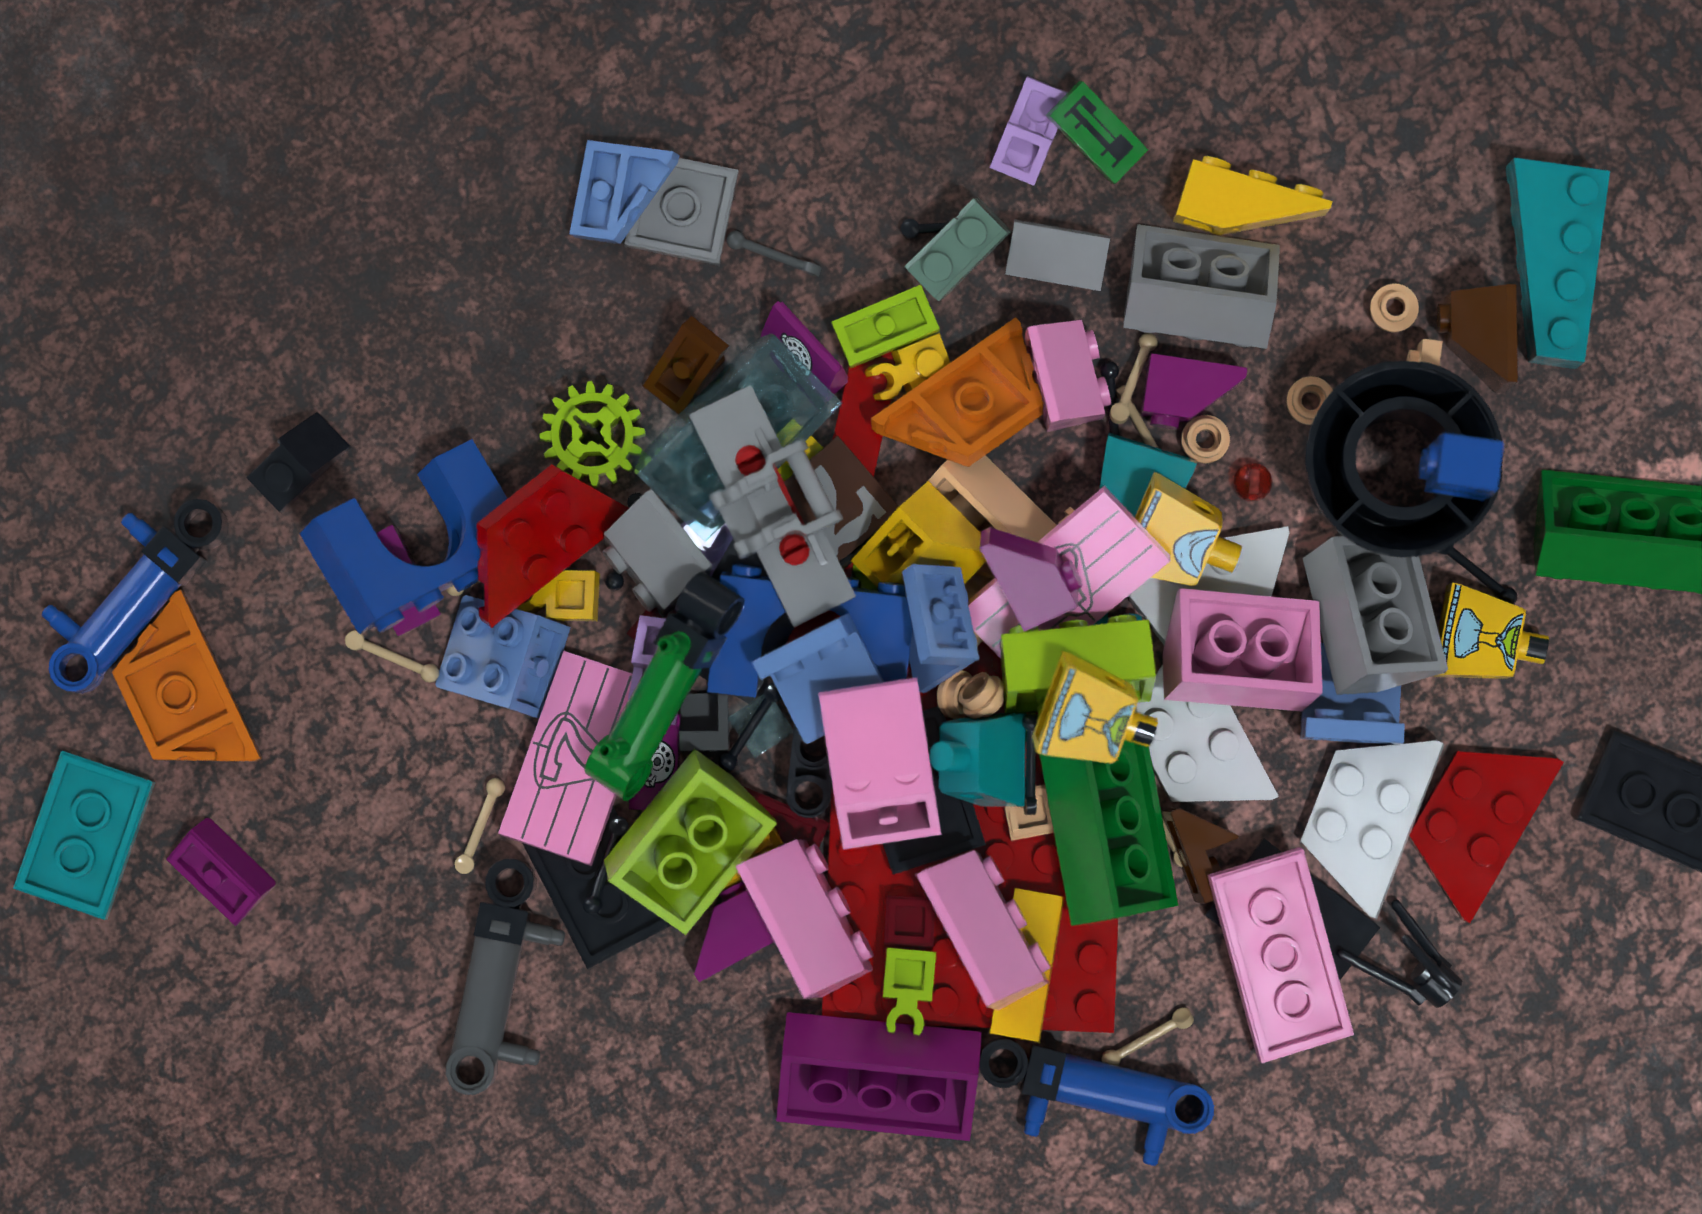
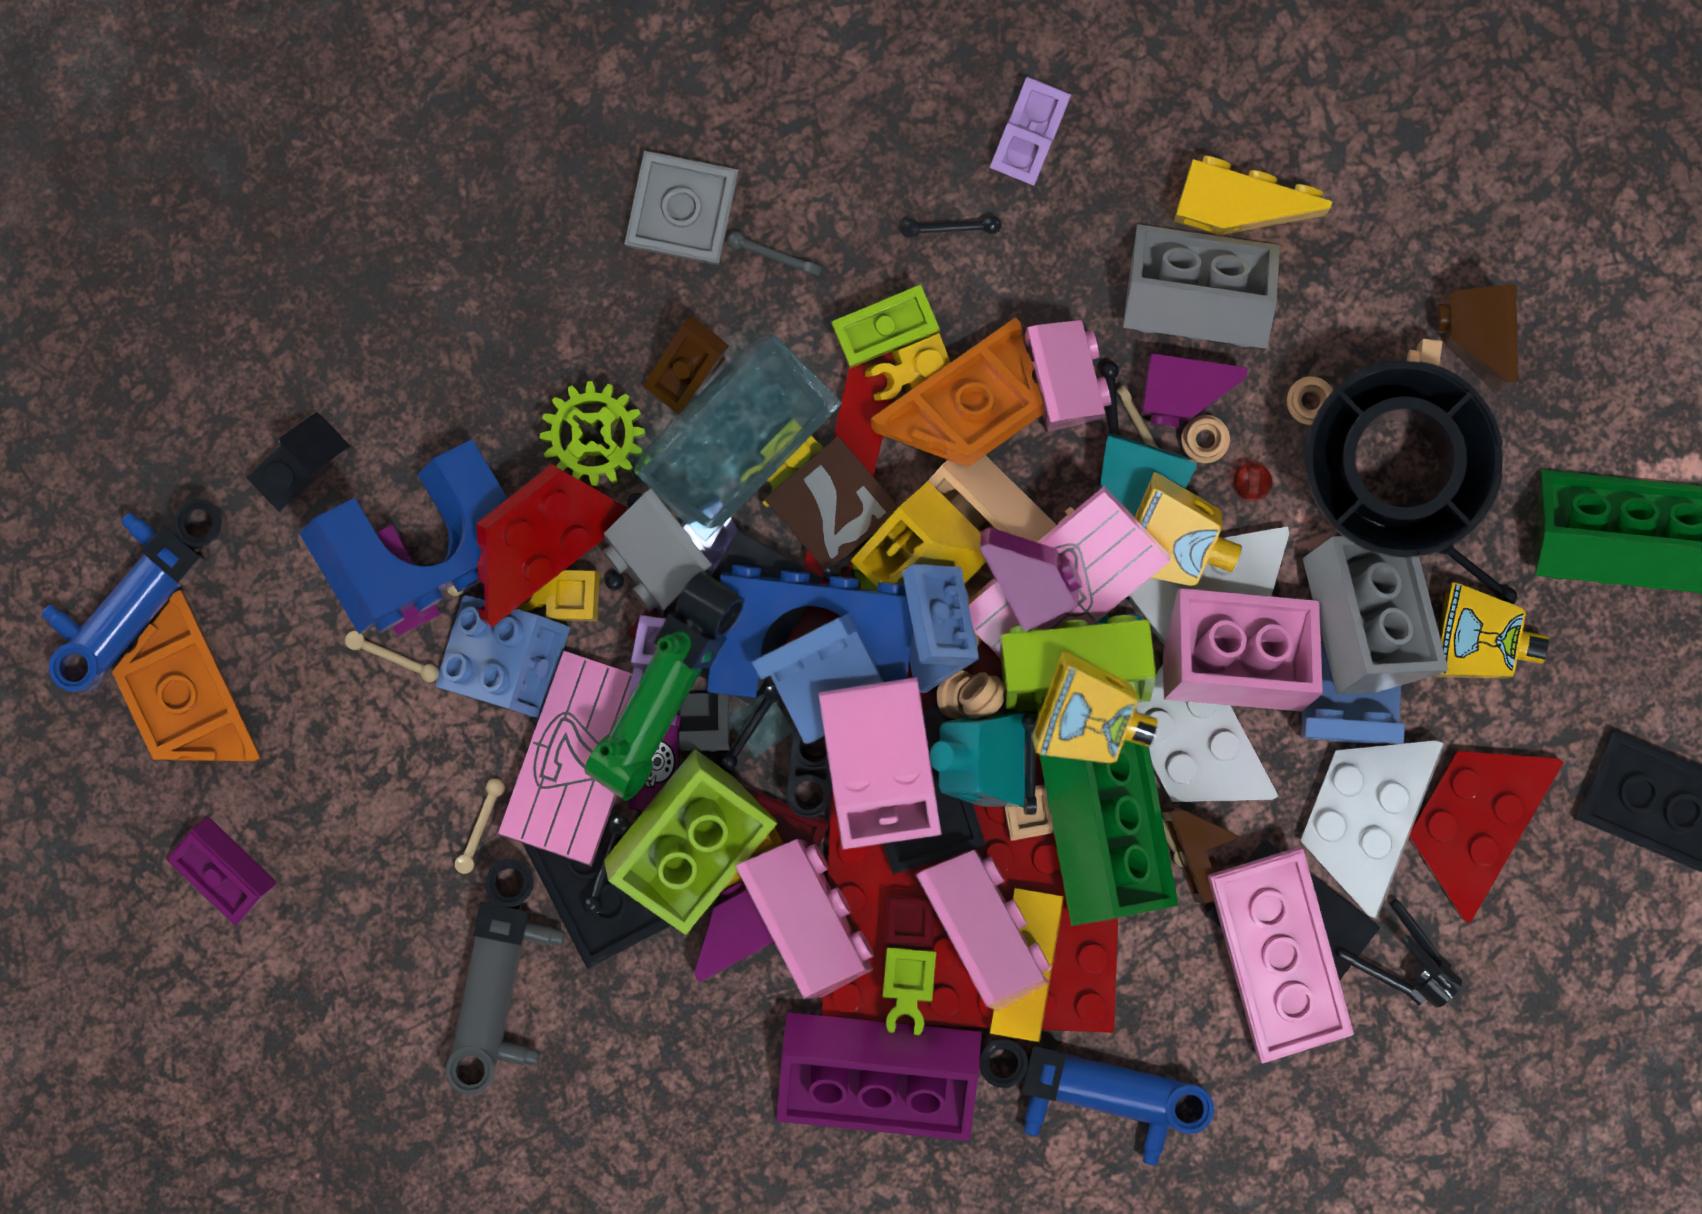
teal tile [13,750,155,920] -> none
medium blue wing [569,140,679,244] -> none
light grey piece [689,385,856,627] -> none
magenta slope [761,301,848,403] -> none
sand green brick [904,197,1012,301] -> none
light grey hinge [1005,219,1110,291] -> none
green tile [1046,81,1148,184] -> none
tan hinge [1101,1008,1194,1066] -> none
tan hinge [1109,333,1158,424] -> none
light nougat plate [1370,284,1419,332] -> none
blue brick [1418,433,1504,501] -> none
teal wedge [1506,157,1610,369] -> none

